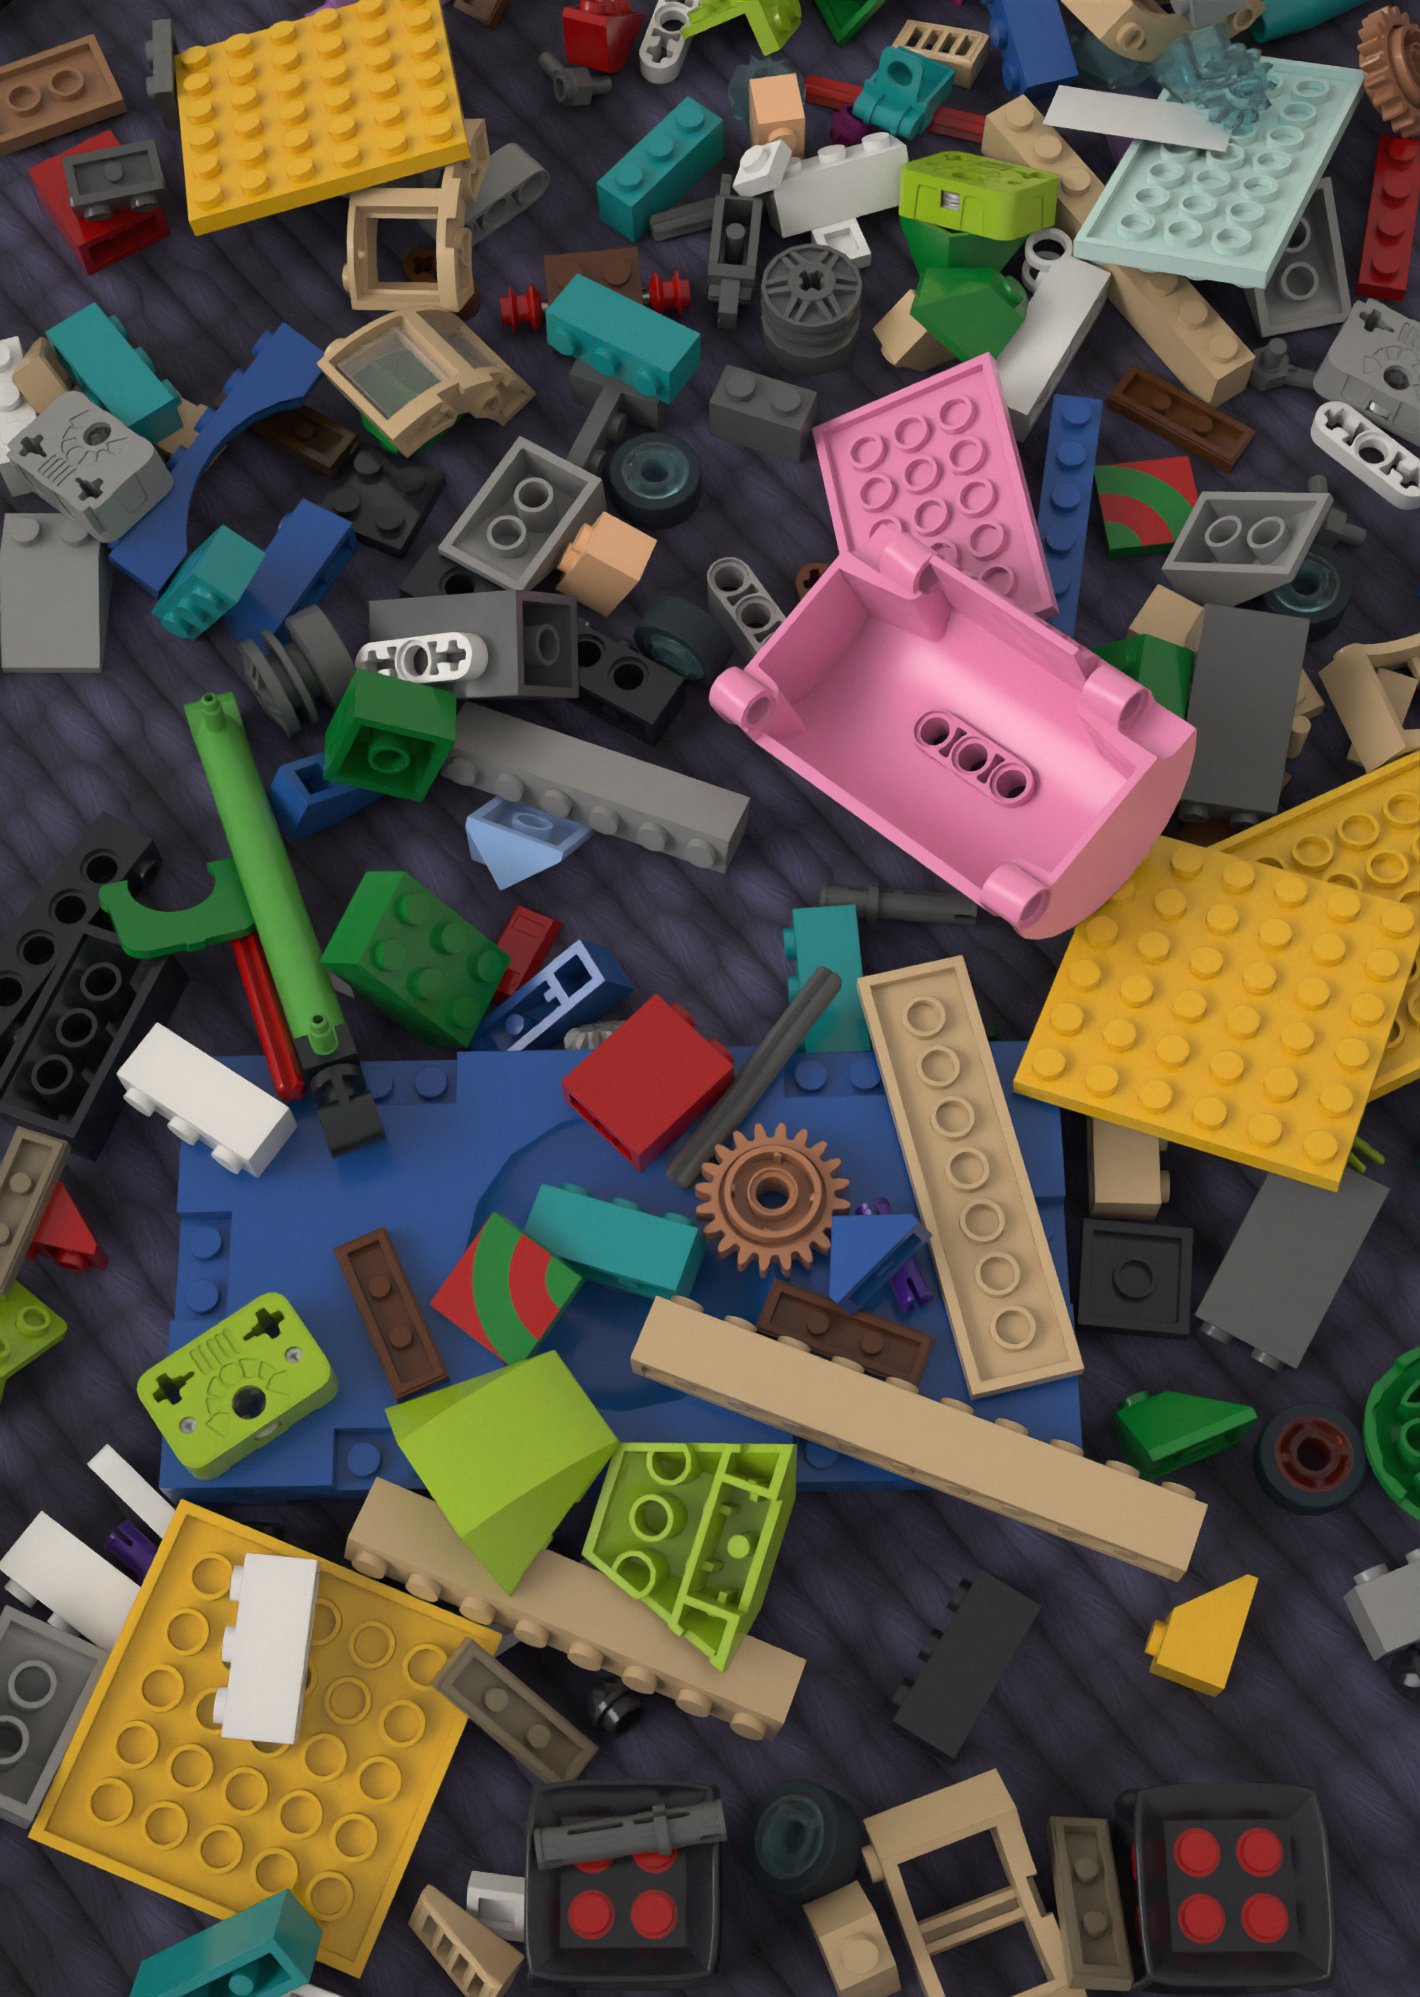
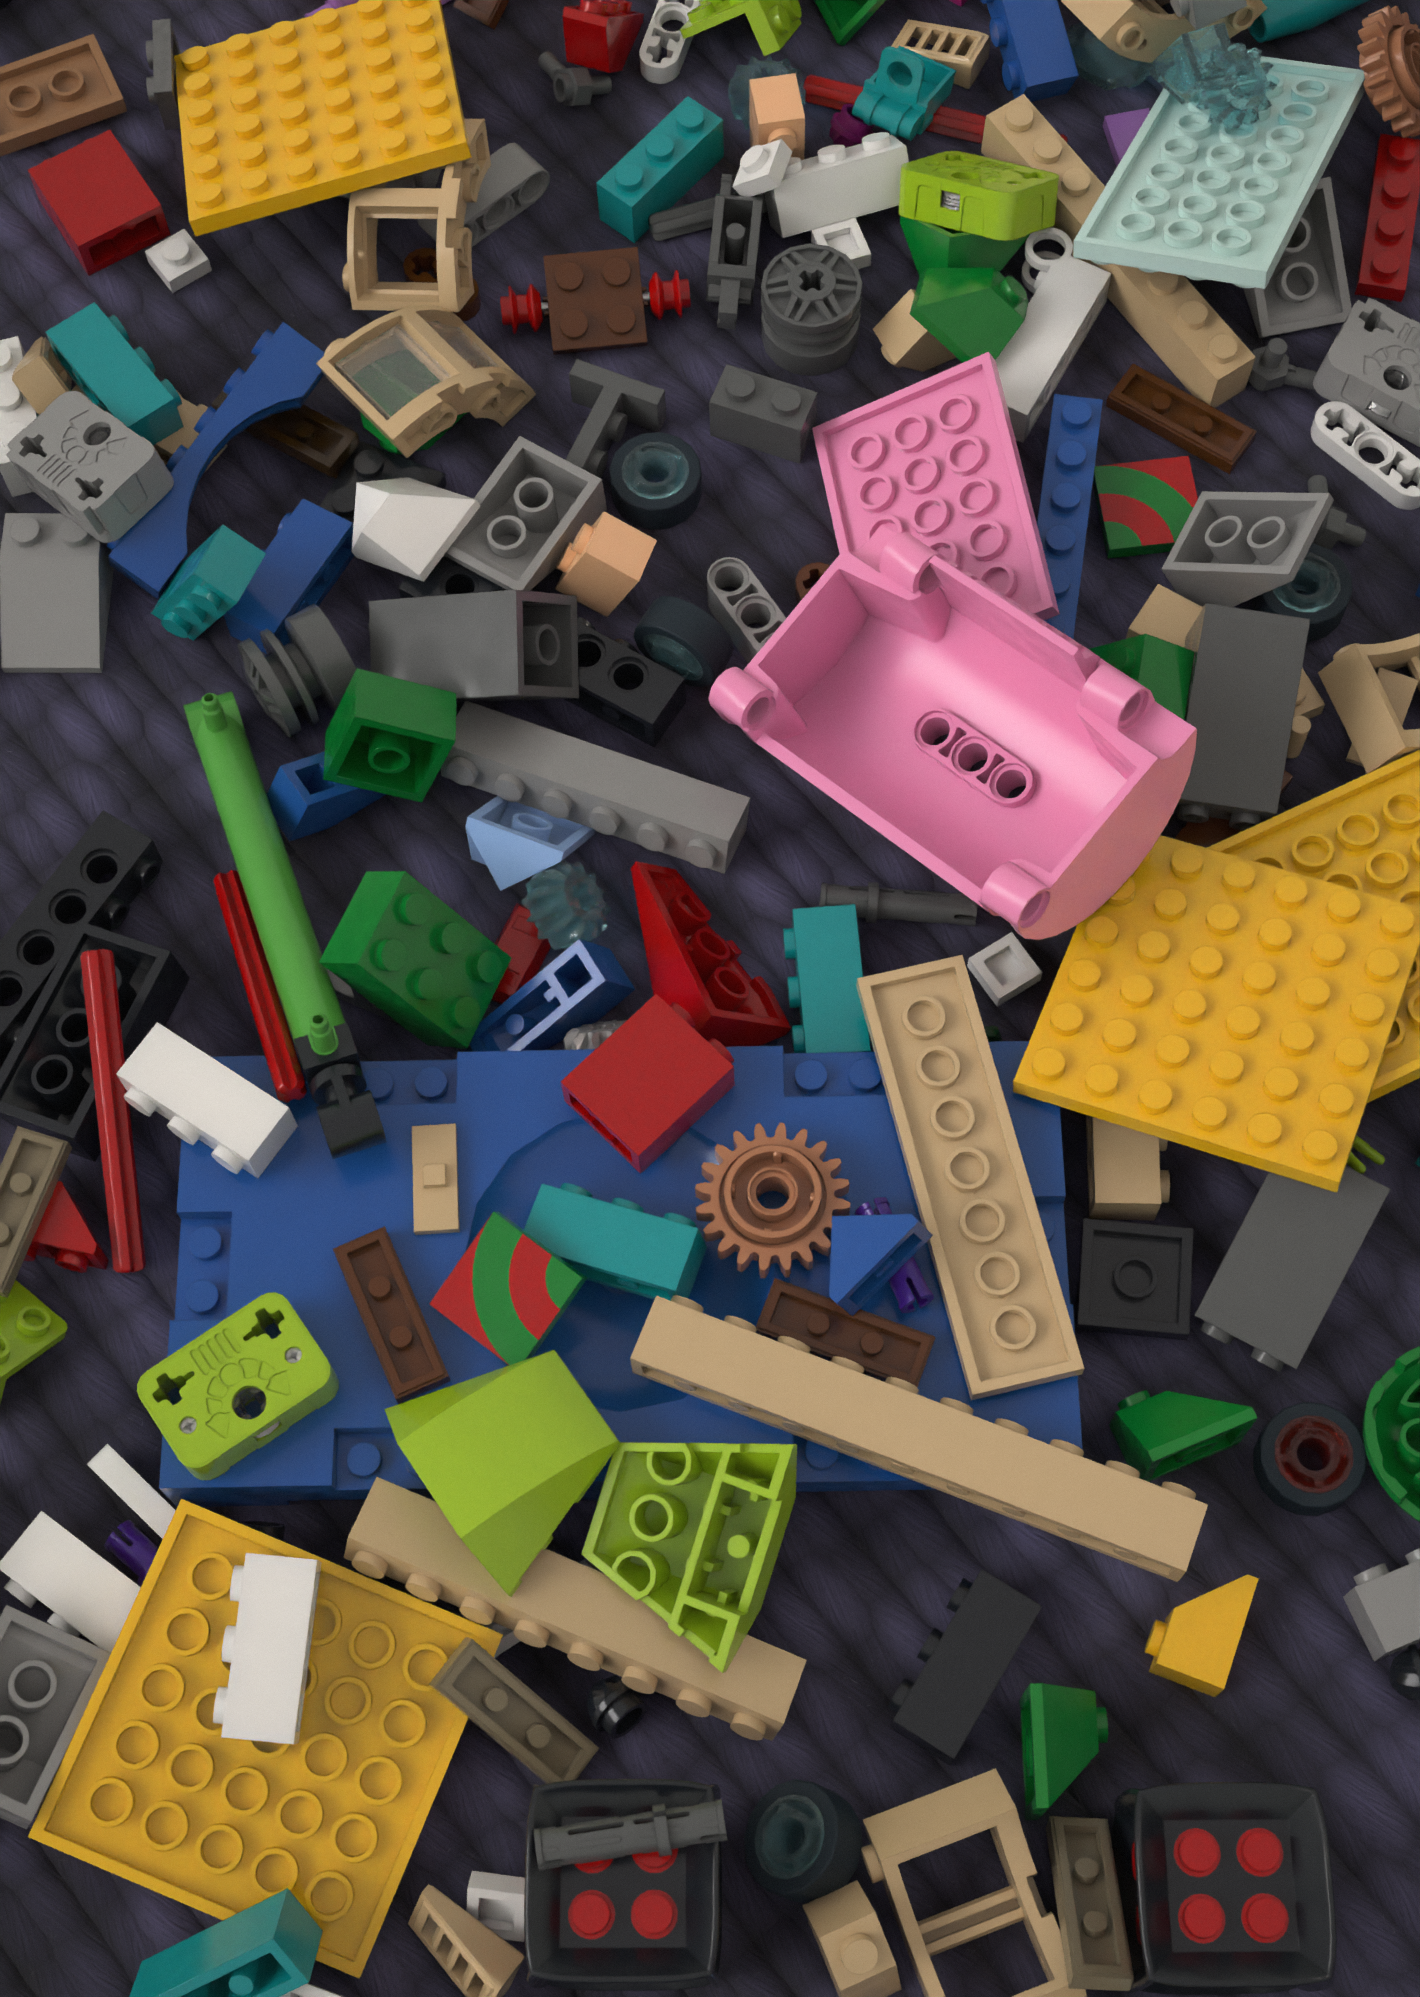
dark grey bracket [61,139,169,222] -> none
green piece [99,857,256,959] -> none
white beam [355,632,488,685] -> none
teal brick [545,273,701,405] -> none
dark grey axle [666,966,842,1191] -> none
white sticker [1042,85,1237,152] -> none
none -> red axle [80,949,146,1273]
none -> white plate [145,229,212,293]
none -> white slope [352,478,480,582]
none -> tan piece [412,1123,460,1235]
none -> clear light blue gear [521,860,612,950]
none -> red wedge [631,861,791,1047]
none -> white plate [967,932,1042,1007]
none -> green slope [1019,1683,1108,1820]

